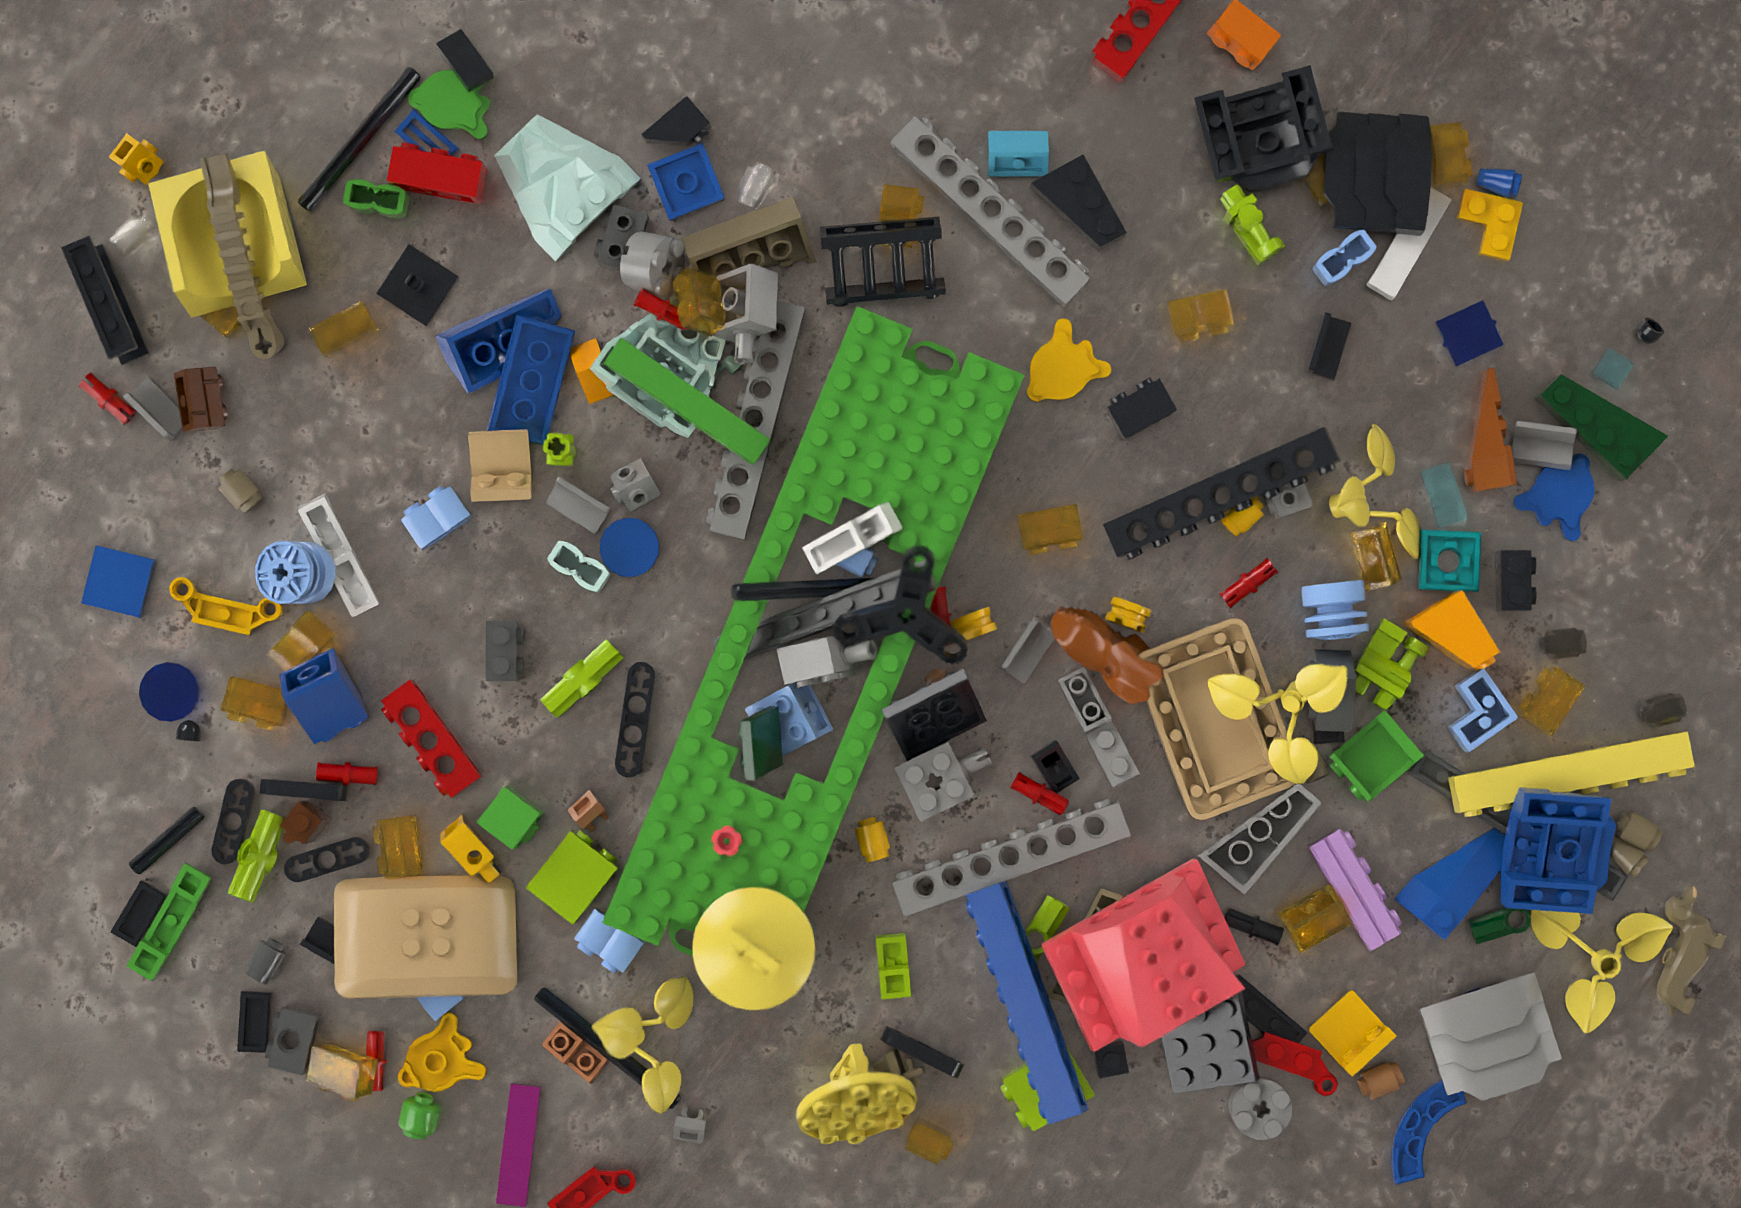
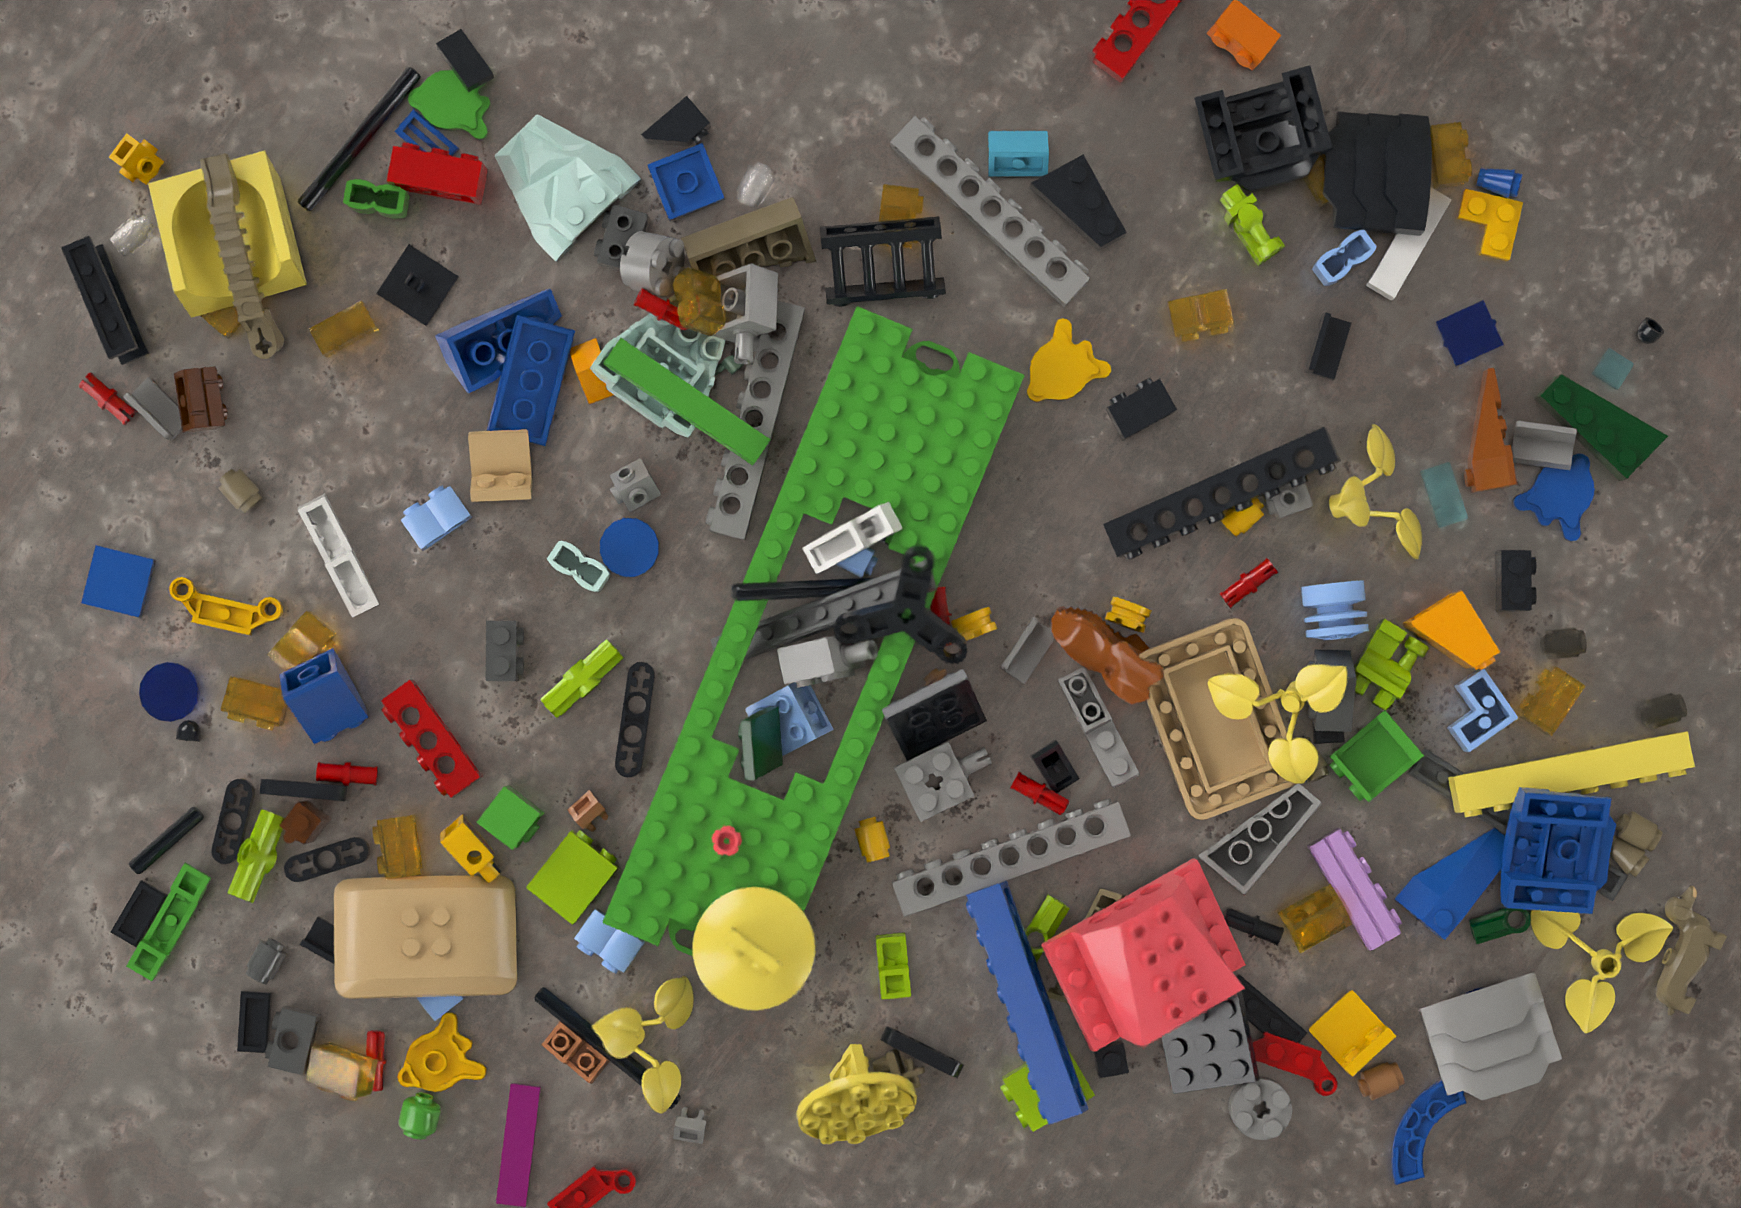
light blue wheel [255,541,335,604] -> none
lime piece [543,434,577,466] -> none
light grey panel [544,476,612,535] -> none
clear yellow brick [904,1116,953,1166] -> none
clear yellow brick [1017,504,1083,555] -> none
clear yellow brick [1350,522,1402,591] -> none
teal piece [1418,530,1482,592] -> none

